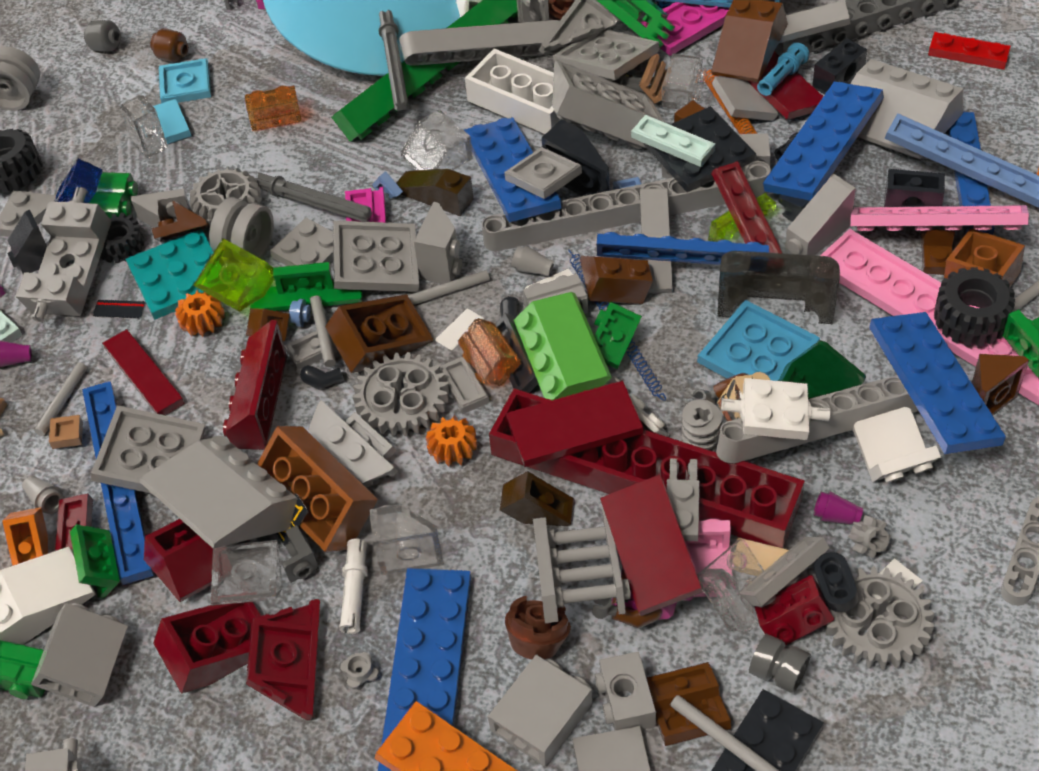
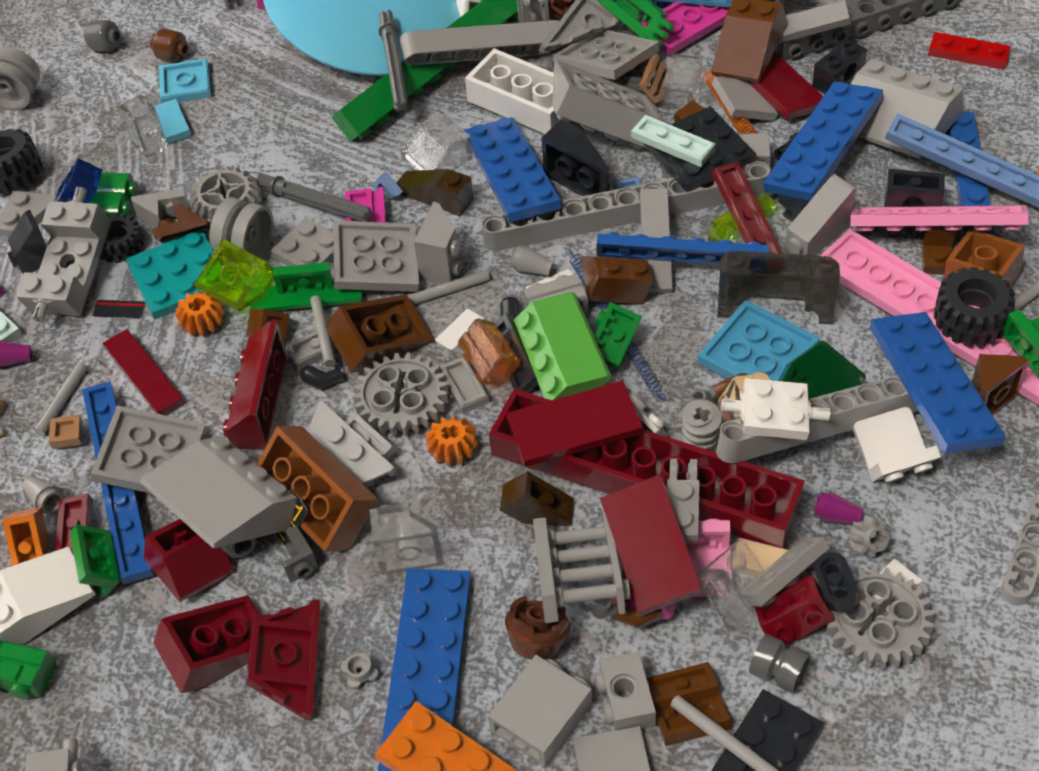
light grey brick [31,603,128,707] -> none
clear slope [211,540,283,605] -> none
clear orange brick [244,85,302,131] -> none
medium blue plate [289,299,311,327] -> none
white pin [339,539,368,634] -> none
light grey tile [504,147,582,199] -> none
dark azure pin [757,43,810,96] -> none

